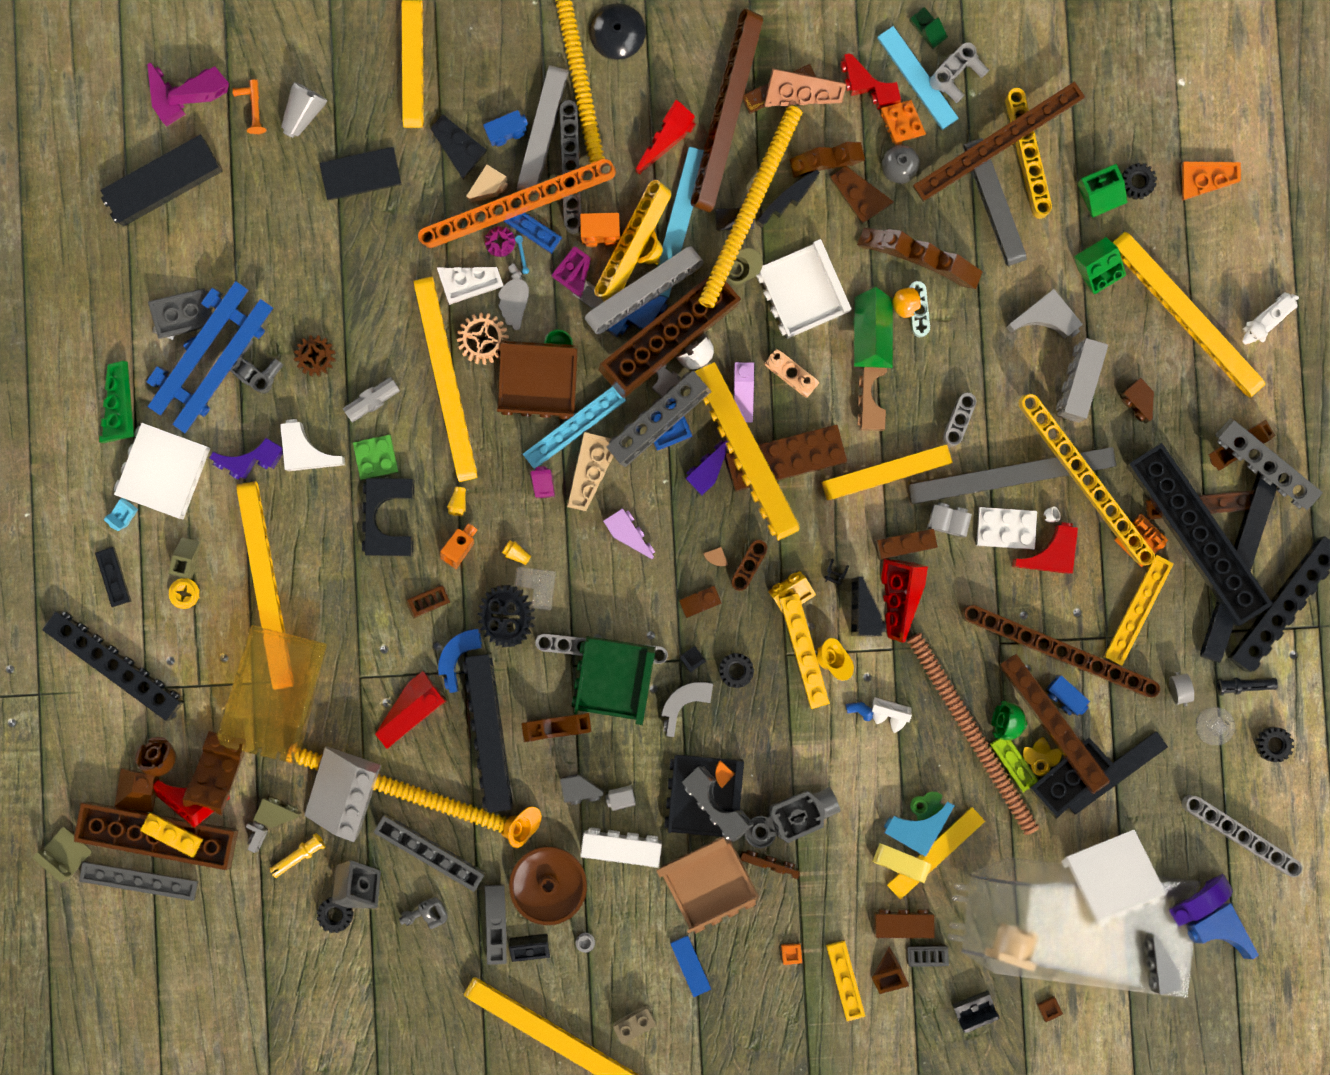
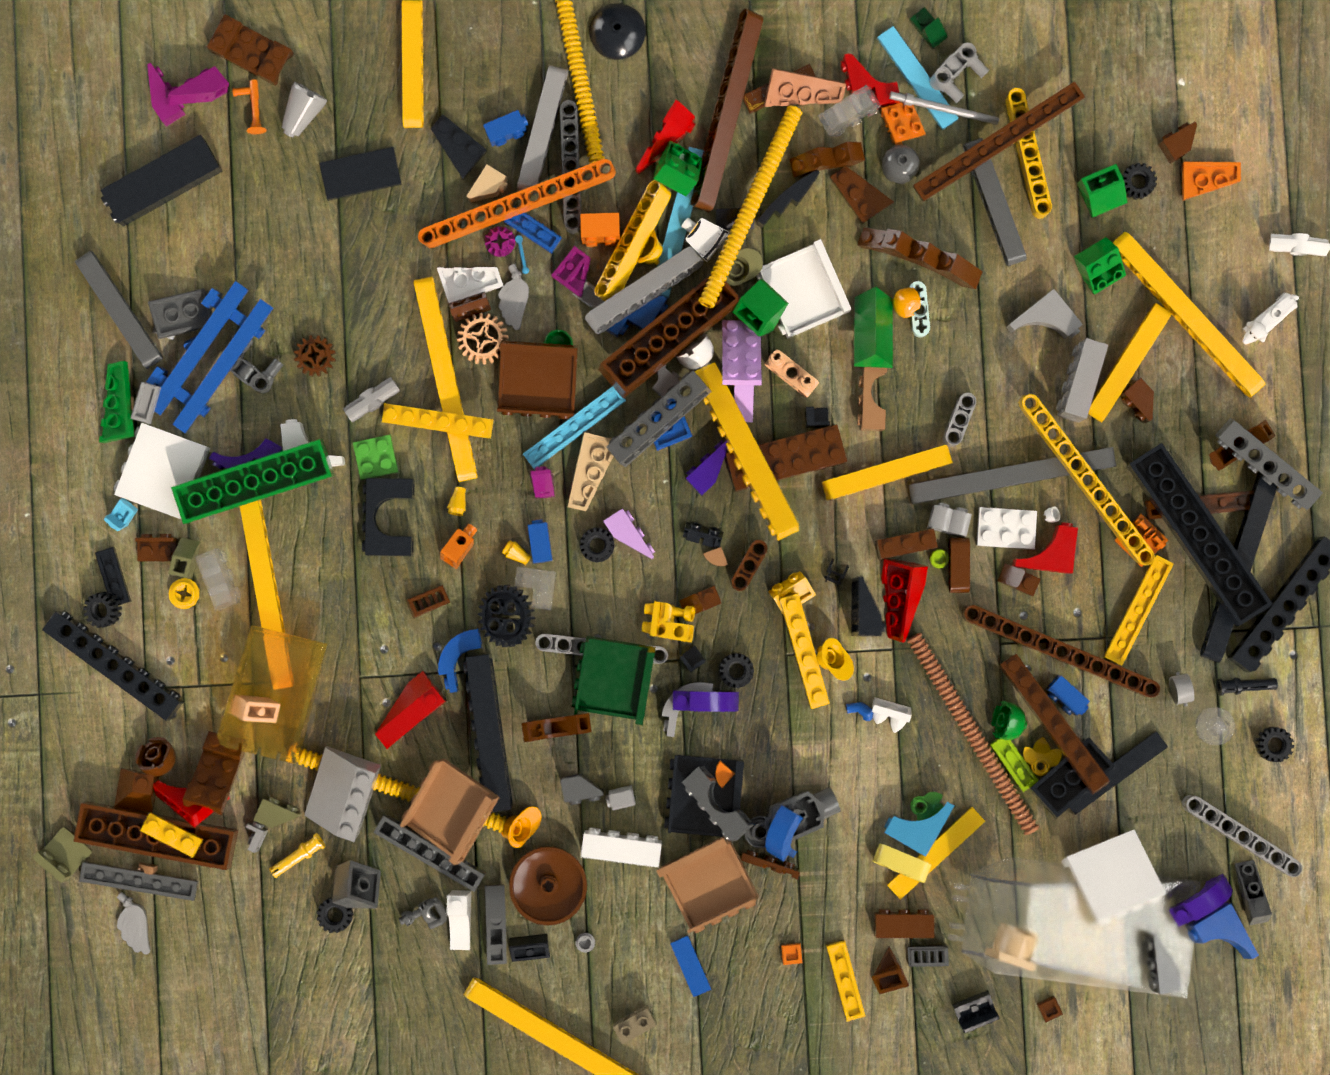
none -> dark grey beam [75,250,163,369]
none -> black tyre [83,591,122,628]
none -> light grey animal [117,892,151,955]
none -> light grey tile [131,381,161,424]
none -> reddish brown bracket [135,534,178,562]
none -> medium nougat tile [138,862,158,875]
none -> green brick [171,439,335,524]
none -> clear brick [195,548,241,611]
none -> reddish brown piece [207,14,294,86]
none -> light nougat brick [231,695,280,723]
none -> yellow plate [382,403,494,439]
none -> medium nougat panel [400,759,500,865]
none -> white arch [447,890,471,950]
none -> reddish brown bracket [449,292,491,322]
none -> blue brick [528,519,553,564]
none -> black tyre [580,528,615,563]
none -> yellow hips [642,601,695,643]
none -> green slope [653,140,702,196]
none -> dark purple arch [673,691,739,712]
none -> white torso [681,218,729,262]
none -> black hinge [683,522,724,548]
none -> lavender plate [722,320,762,385]
none -> green slope [733,279,789,337]
none -> blue arch [765,805,803,862]
none -> black panel [805,406,830,428]
none -> clear brick [818,85,881,137]
none -> light grey bar [889,91,999,125]
none -> lime tile [929,549,949,568]
none -> reddish brown beam [948,537,970,593]
none -> reddish brown slope [997,564,1041,597]
none -> yellow beam [1088,303,1172,423]
none -> reddish brown slope [1159,122,1197,164]
none -> dark grey slope [1235,860,1272,926]
none -> white piece [1269,233,1330,256]

